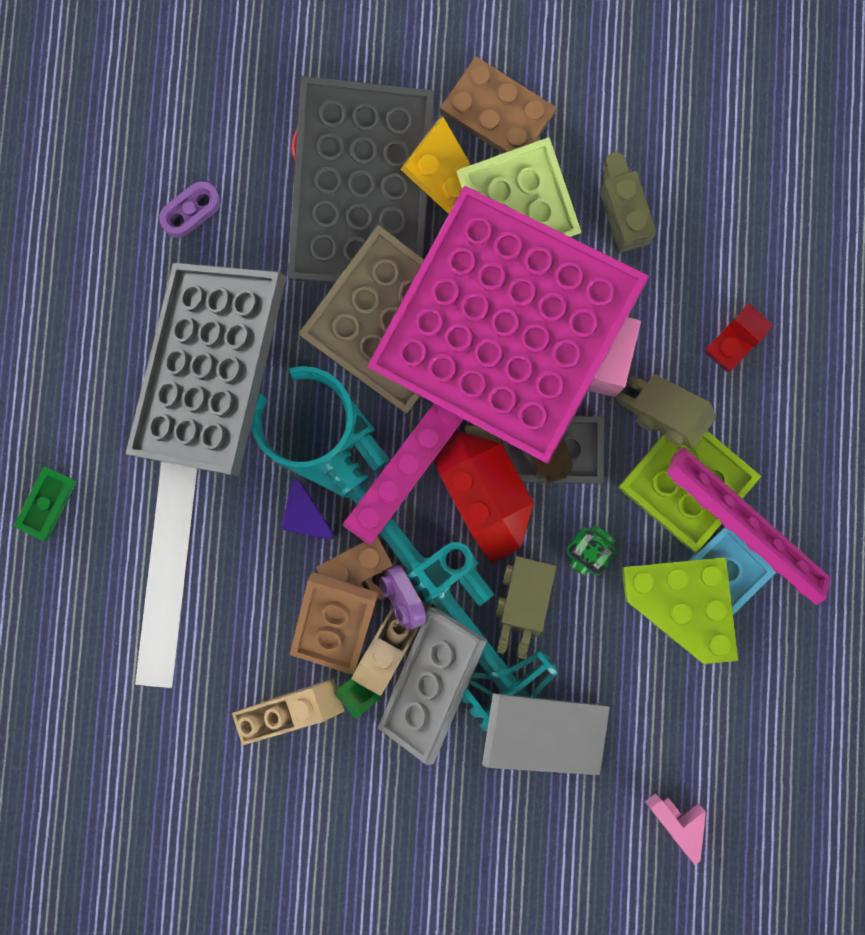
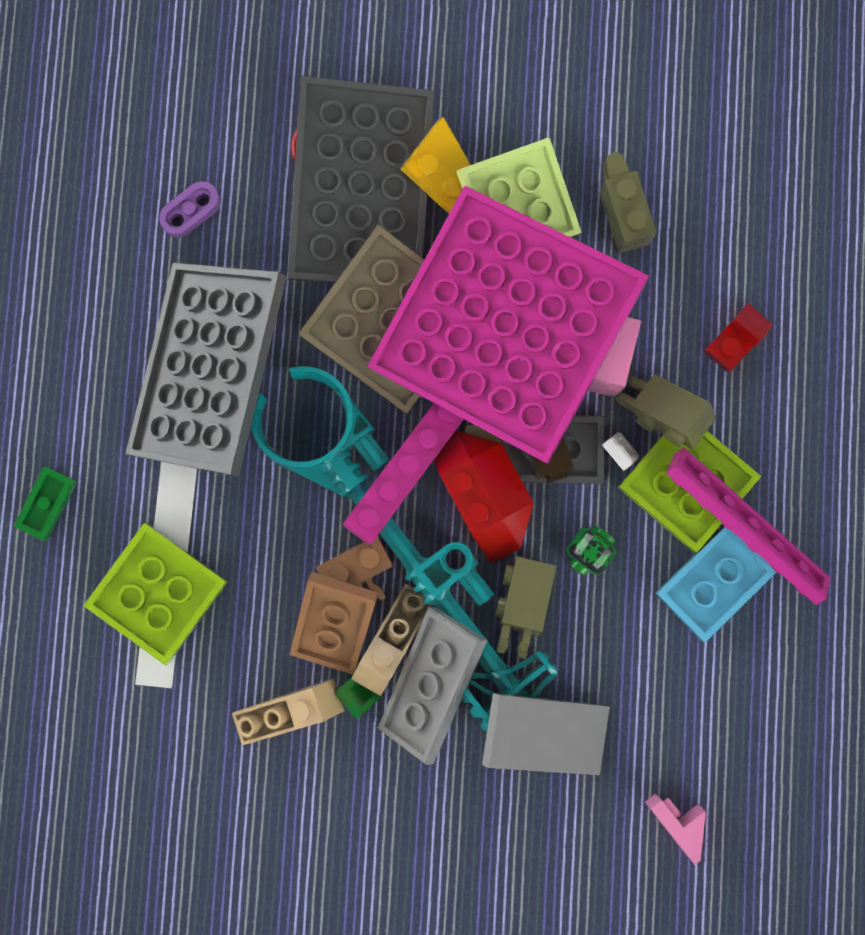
dark purple slope [281,479,336,540] -> none
medium lavender plate [379,565,426,630] -> none
medium nougat plate [440,56,557,153] -> none
lime plate [622,557,738,664] -> none
none -> lime plate [83,523,228,666]
none -> white tile [602,432,639,471]

